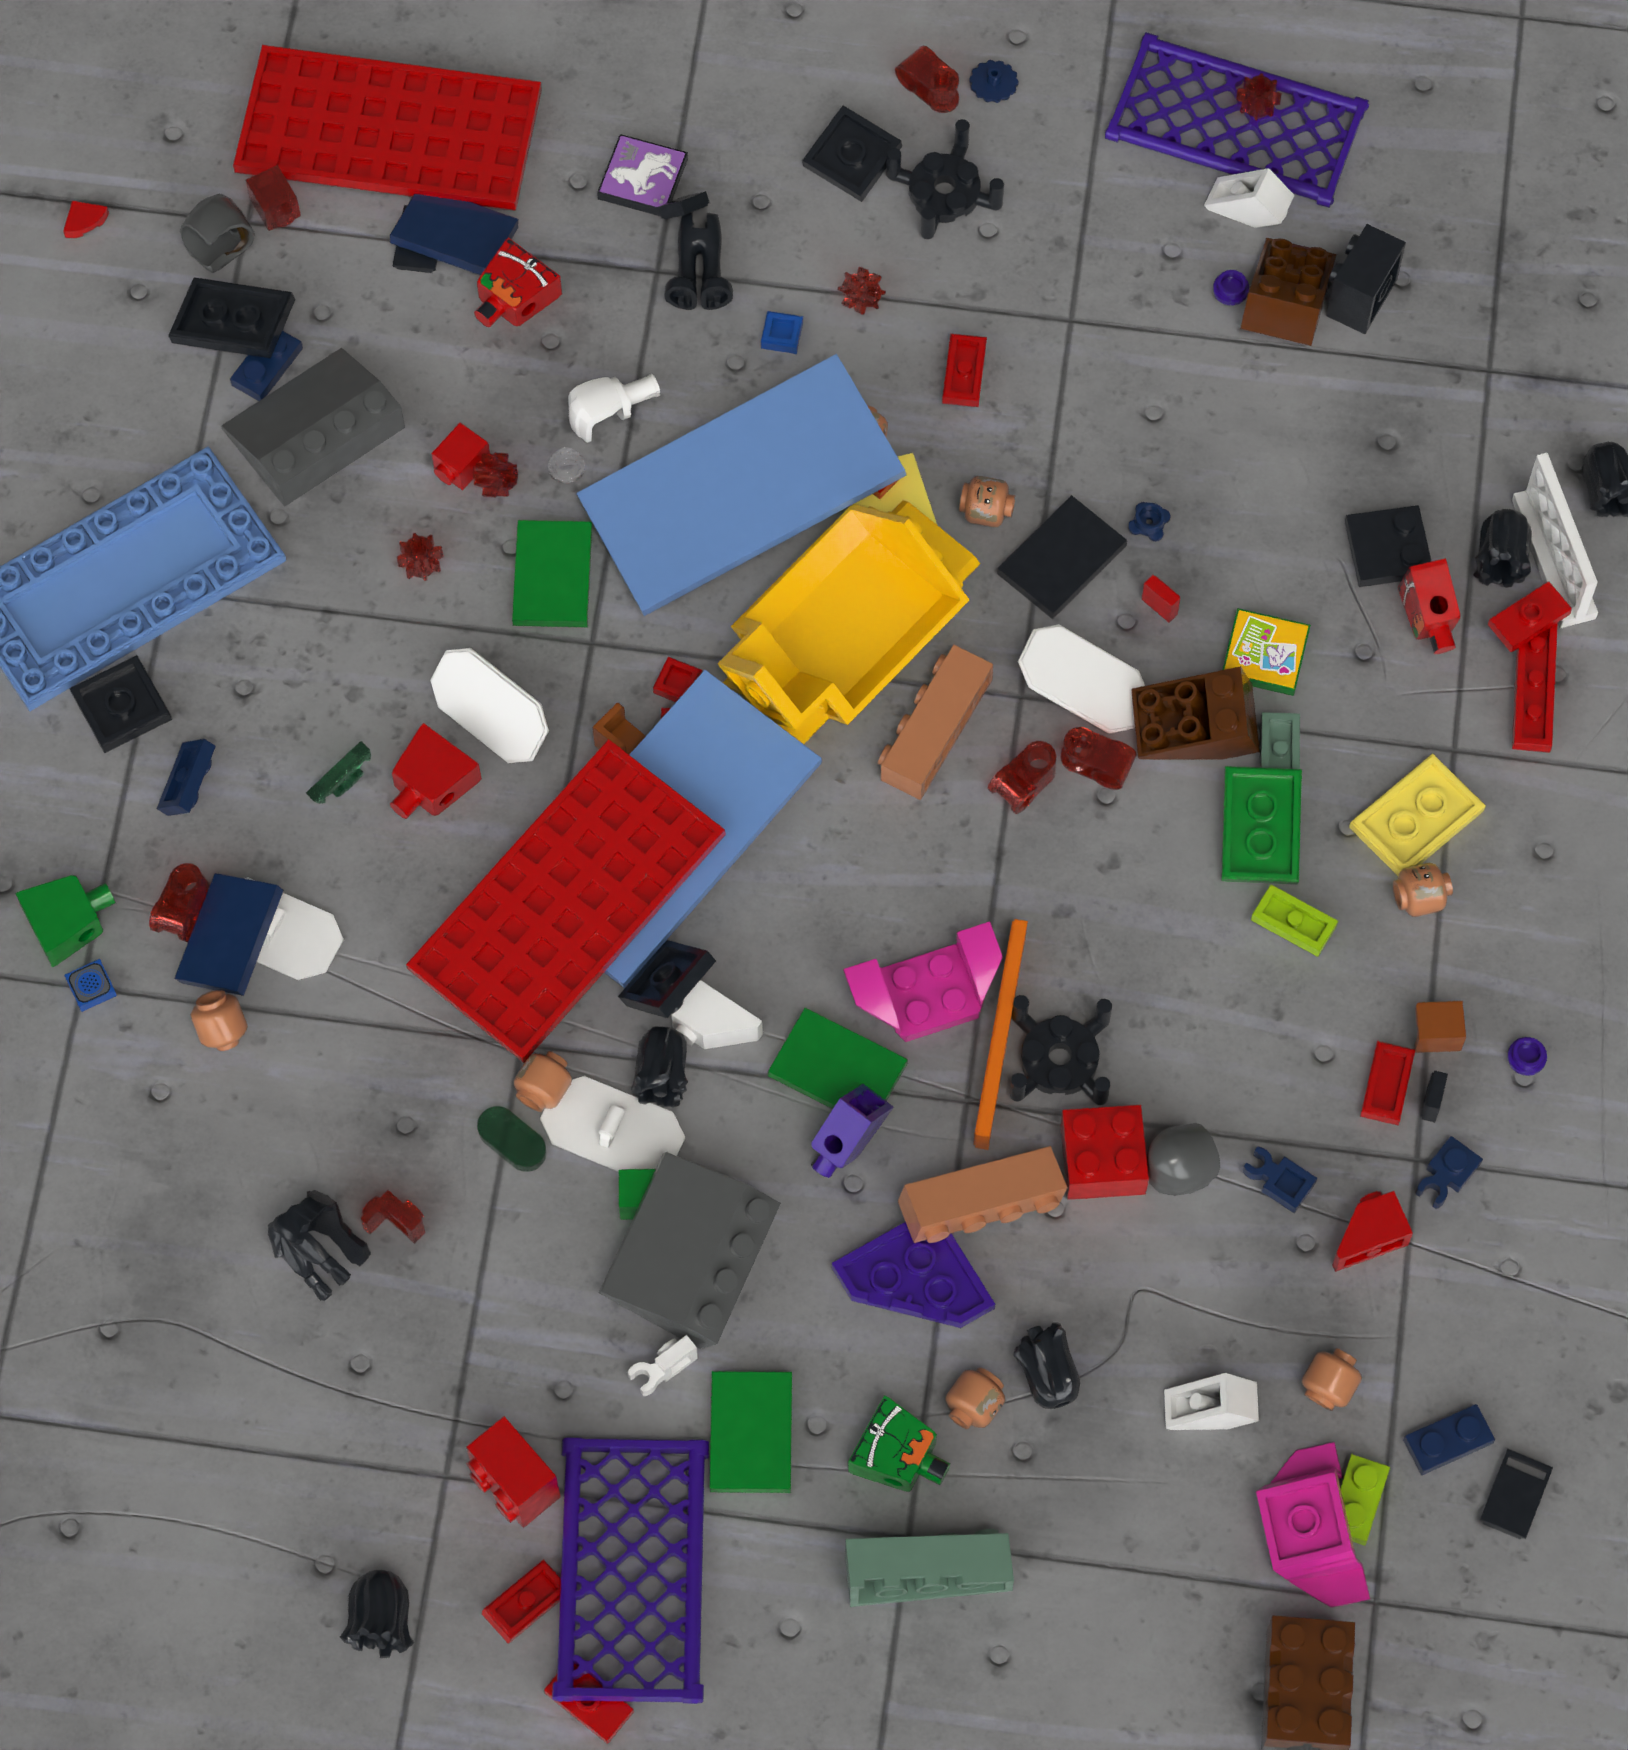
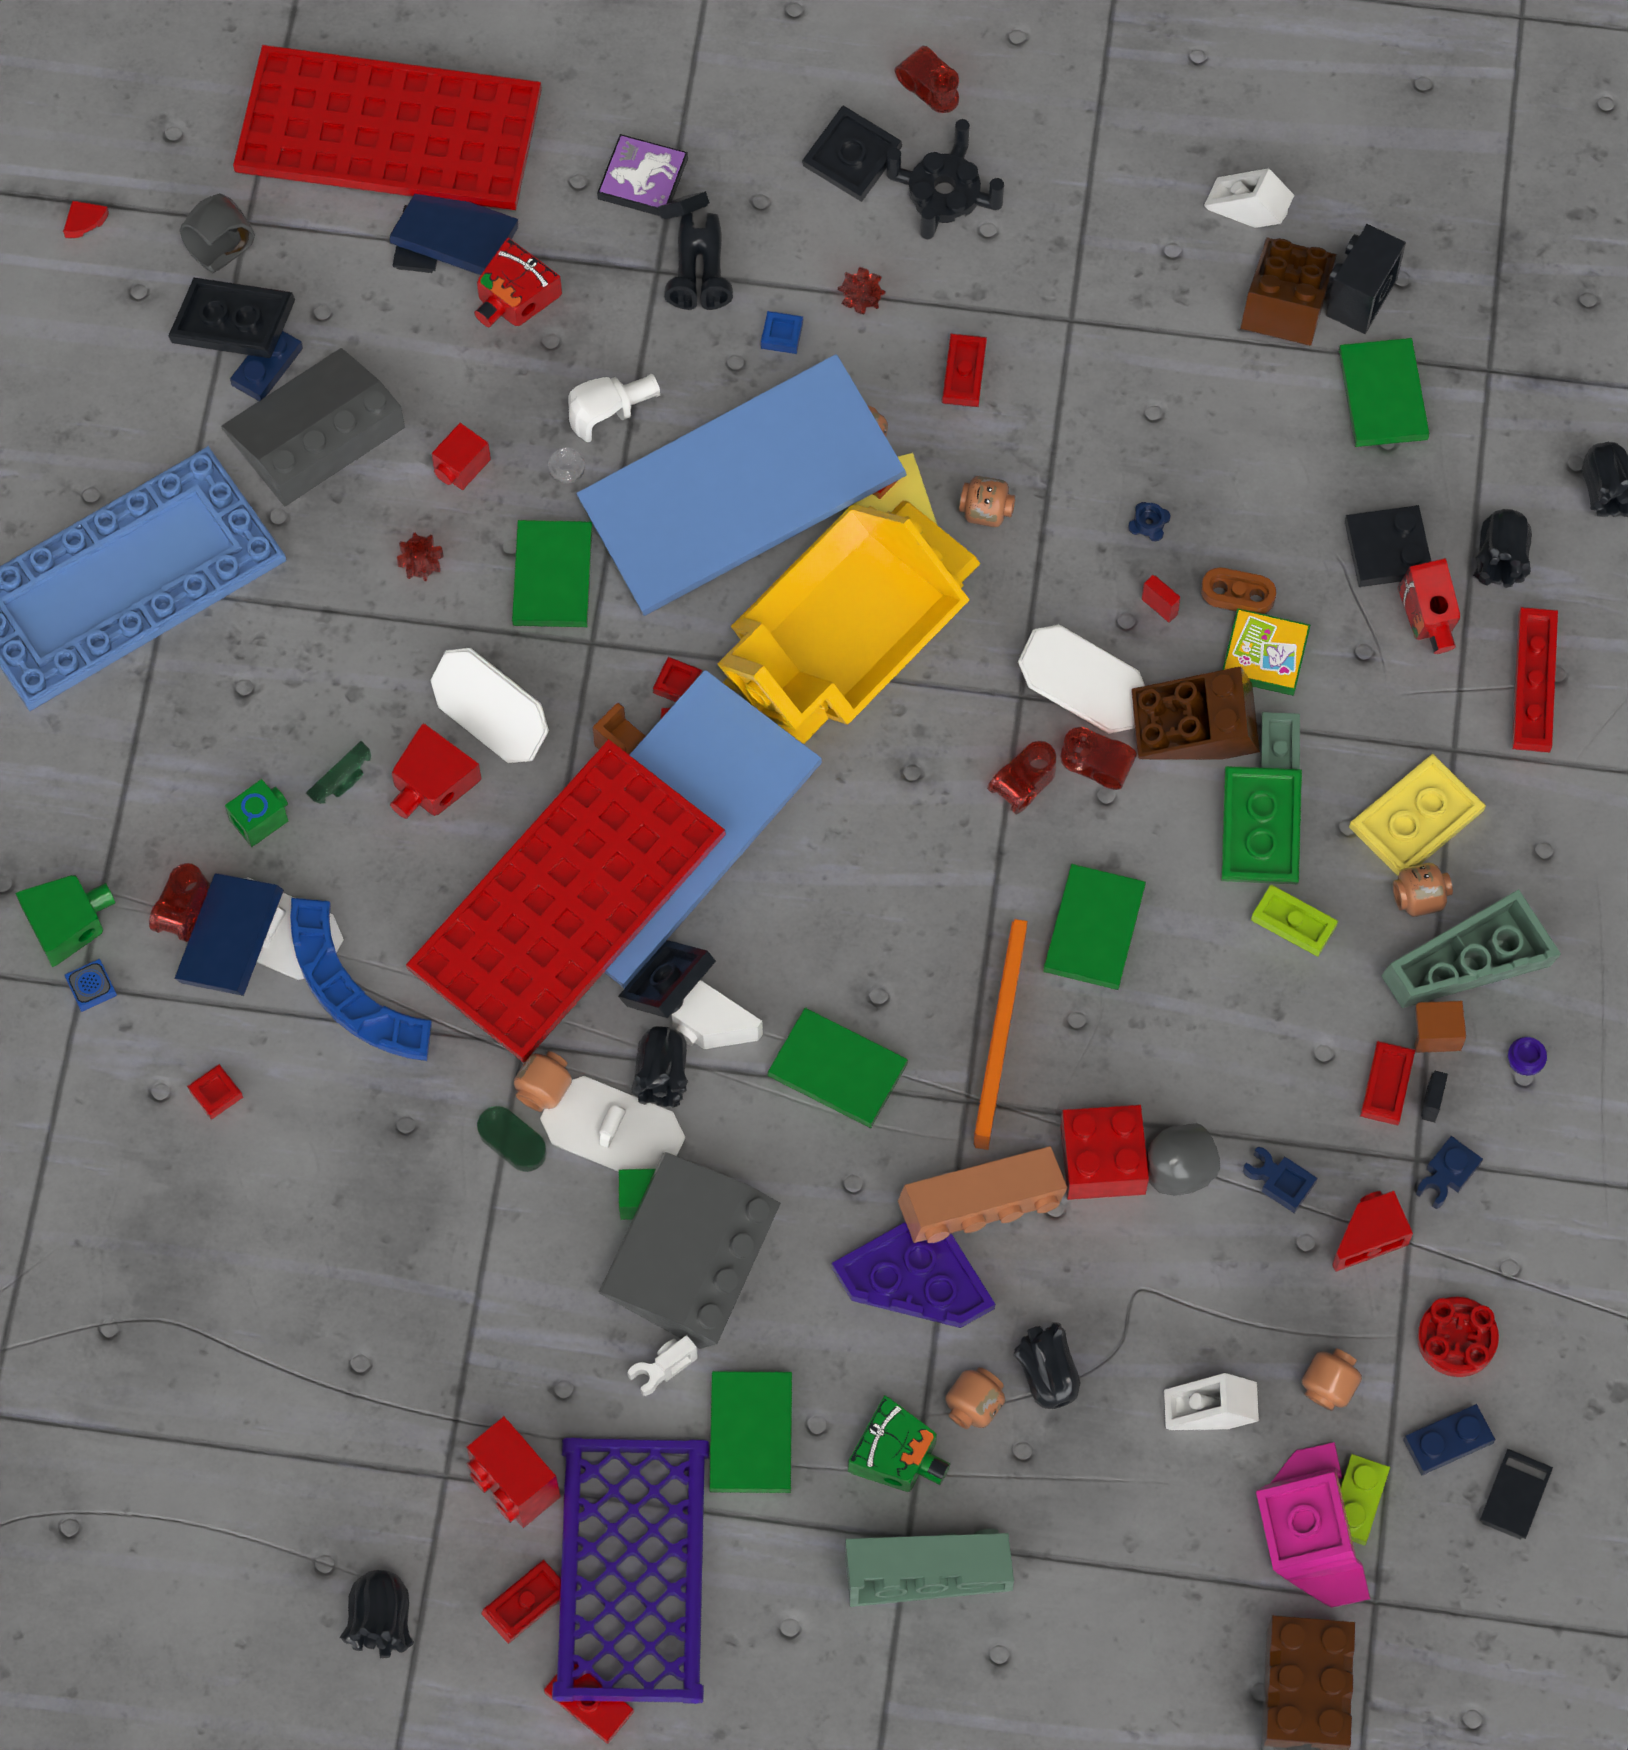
black tile [69,655,172,753] -> none
dark blue plate [157,739,216,816] -> none
nougat head [190,990,247,1051] -> none
clear red brick [245,165,301,231] -> none
black piece [268,1190,371,1301] -> none
clear red bracket [361,1190,425,1244] -> none
clear red gear [473,452,518,498] -> none
dark purple torso [811,1084,894,1178] -> none
dark pink piece [843,921,1003,1042] -> none
nougat brick [878,645,994,800] -> none
dark blue piece [969,60,1019,103] -> none
black tile [997,495,1127,619] -> none
black plate [1010,995,1112,1105] -> none
dark purple door [1105,32,1369,208] -> none
dark purple plate [1213,270,1250,305] -> none
clear red gear [1236,73,1282,120] -> none
red plate [1488,581,1572,652] -> none
white fence [1512,453,1598,628] -> none
none -> red tile [187,1064,243,1120]
none -> green brick [225,779,288,847]
none -> blue tile [290,898,432,1061]
none -> green tile [1044,864,1146,990]
none -> dark orange plate [1201,567,1276,614]
none -> green tile [1339,338,1430,447]
none -> sand green wedge [1381,889,1561,1008]
none -> red tile [1417,1297,1499,1377]

